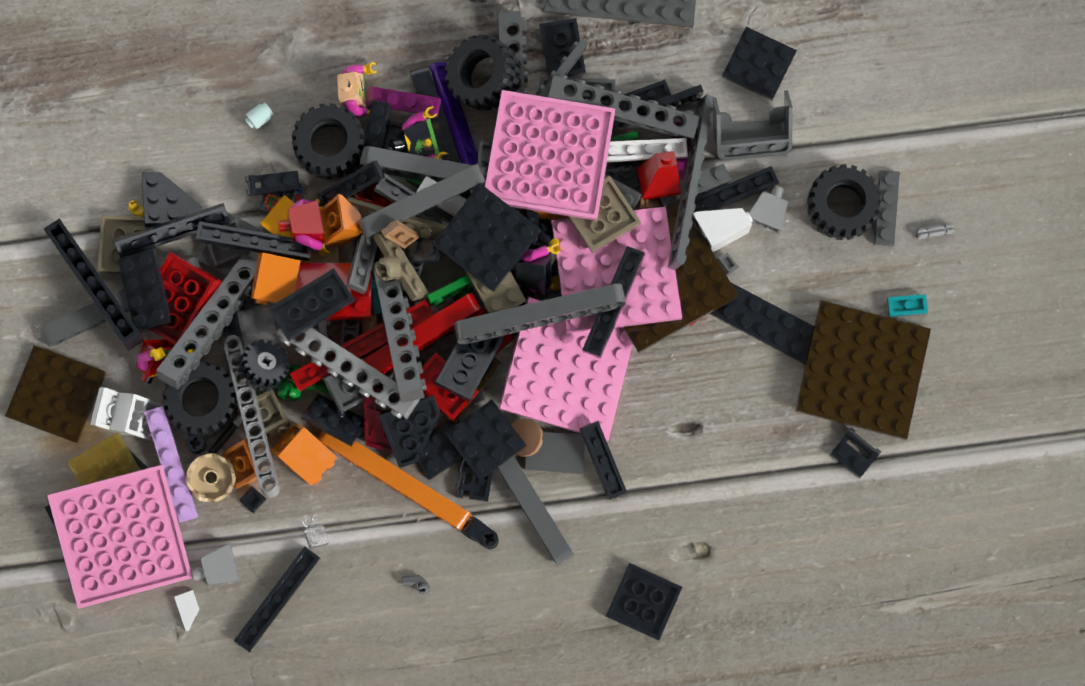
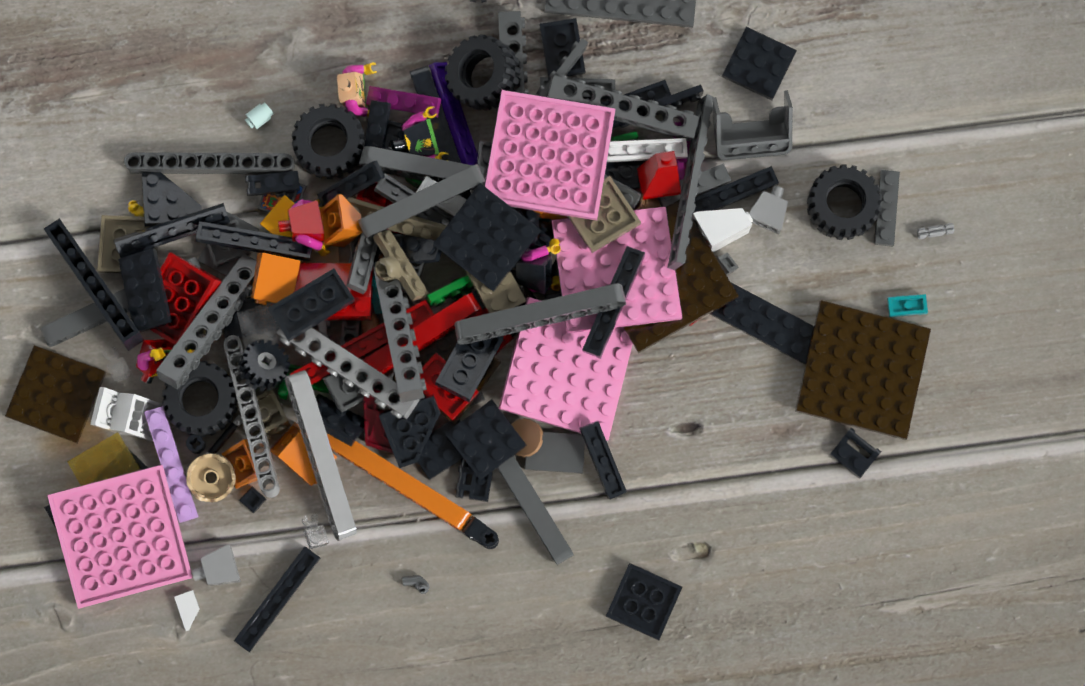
medium nougat plate [381,220,419,249] -> none
none -> dark grey beam [124,152,295,174]
none -> light grey beam [285,370,357,541]

